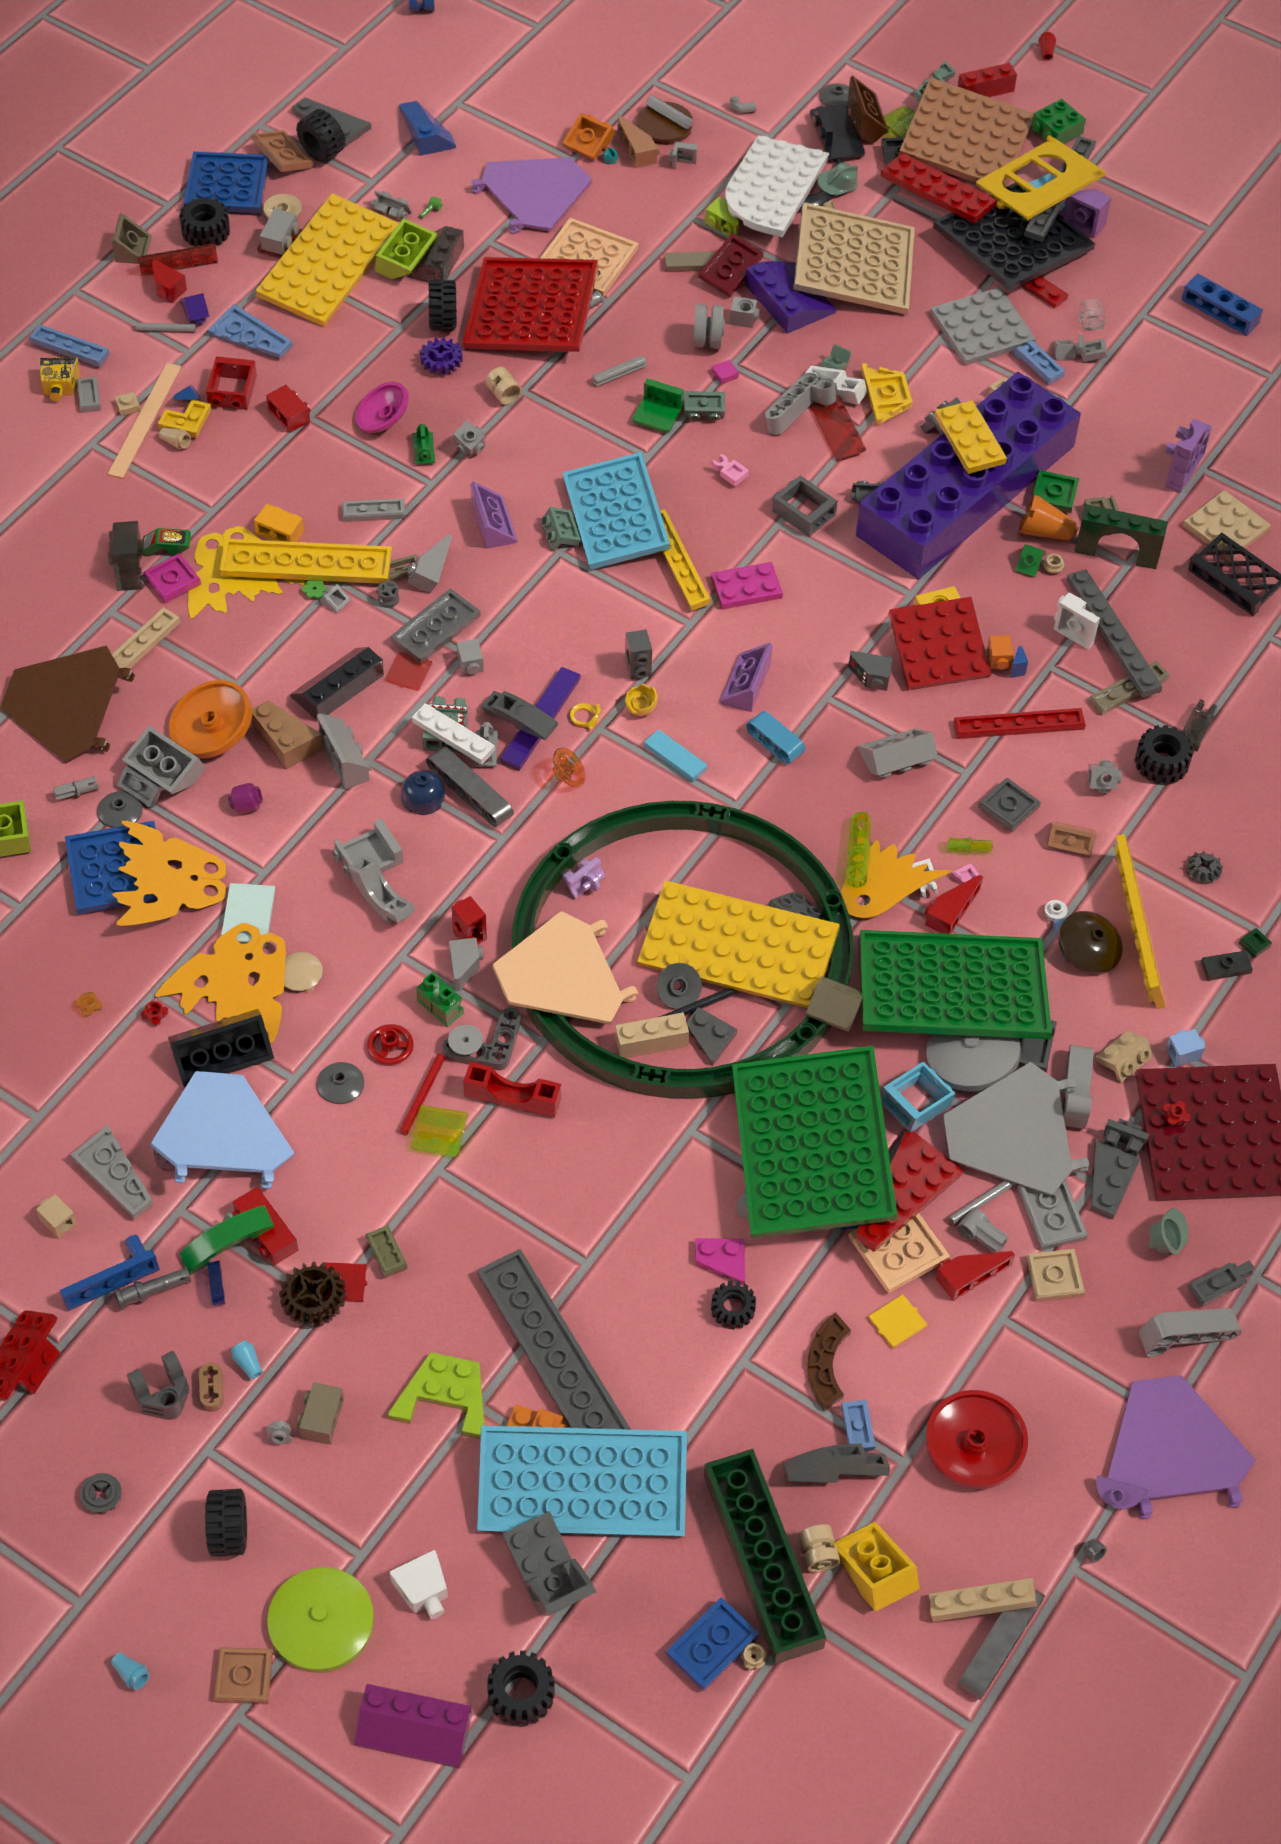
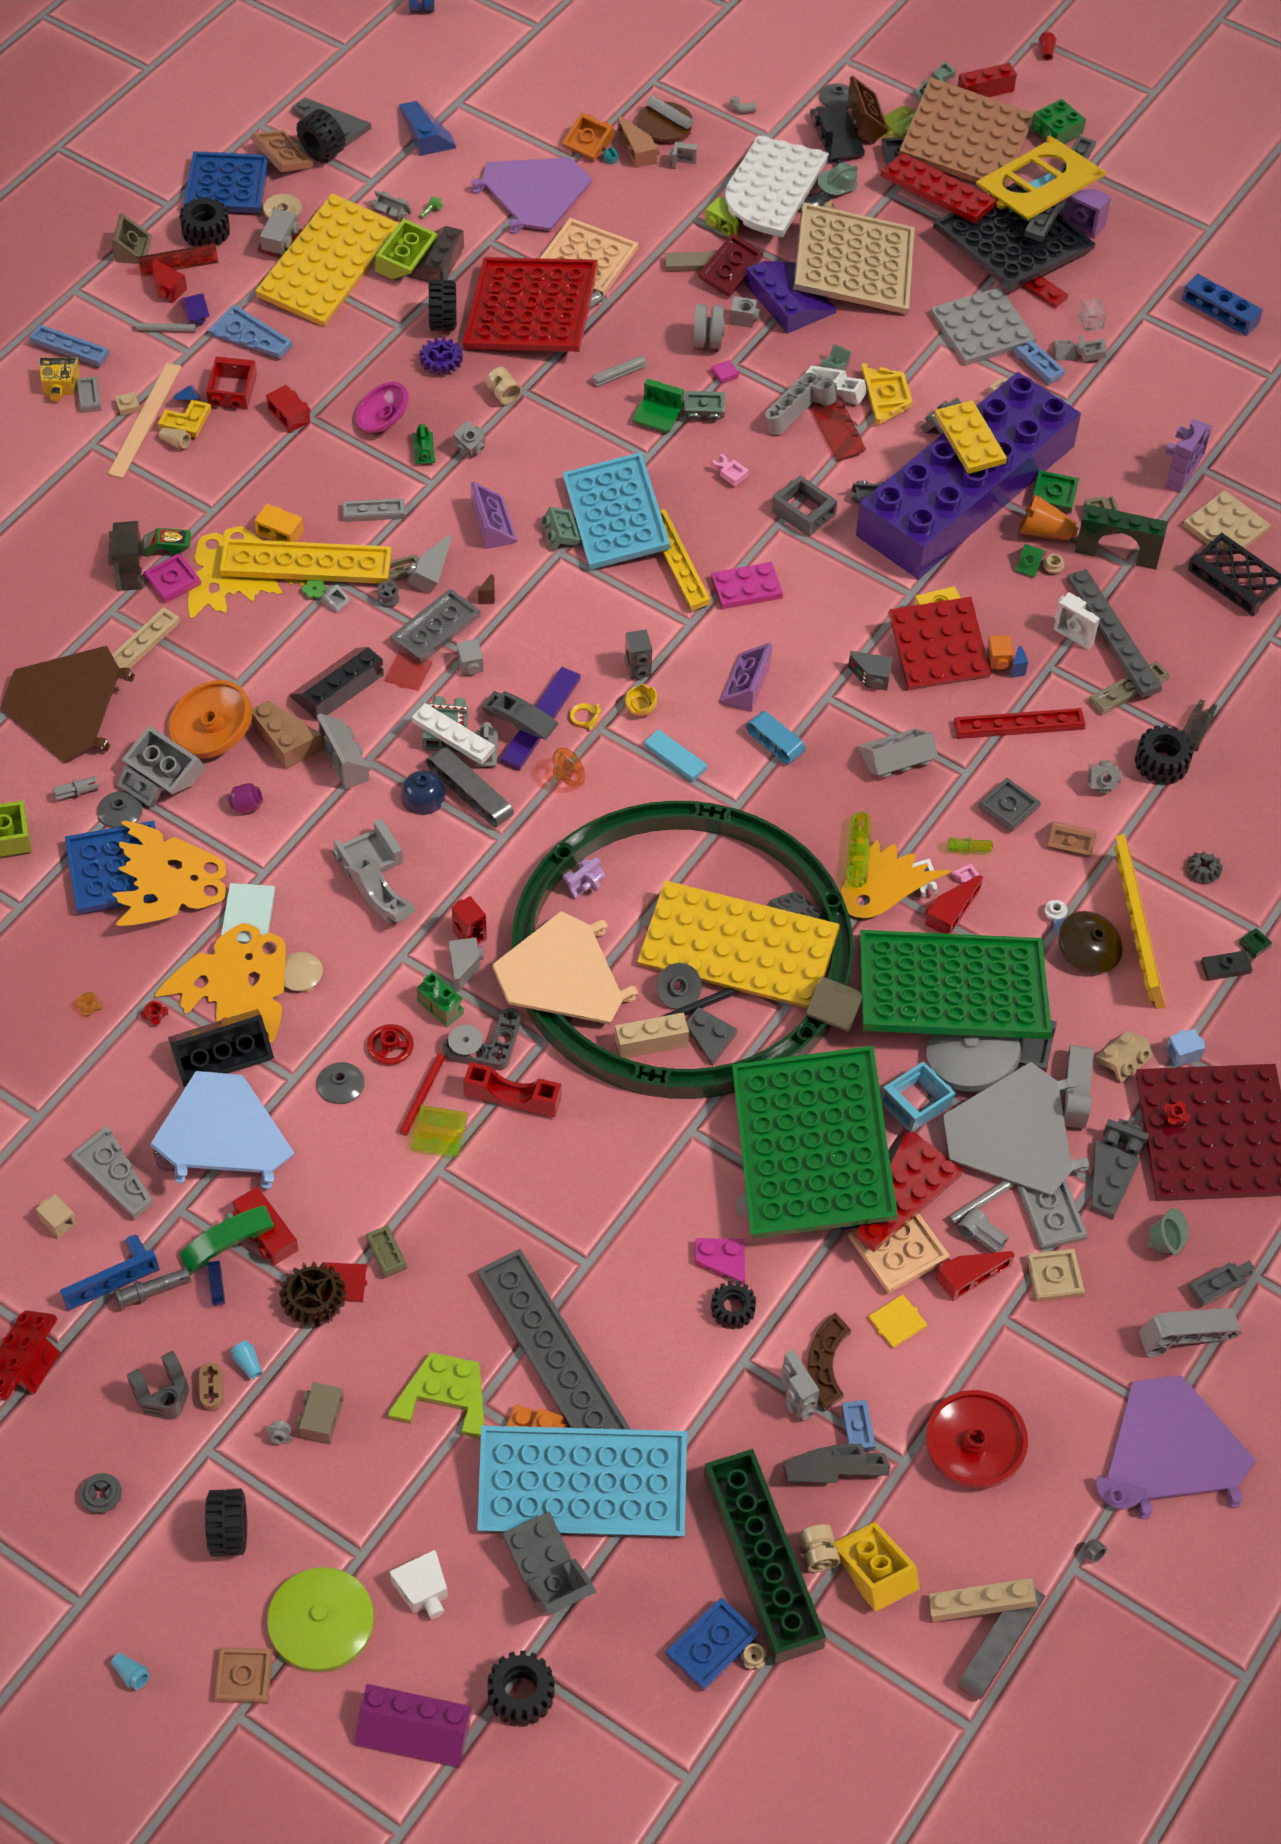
none -> reddish brown slope [478,574,495,604]
none -> light grey plate [781,1350,820,1420]

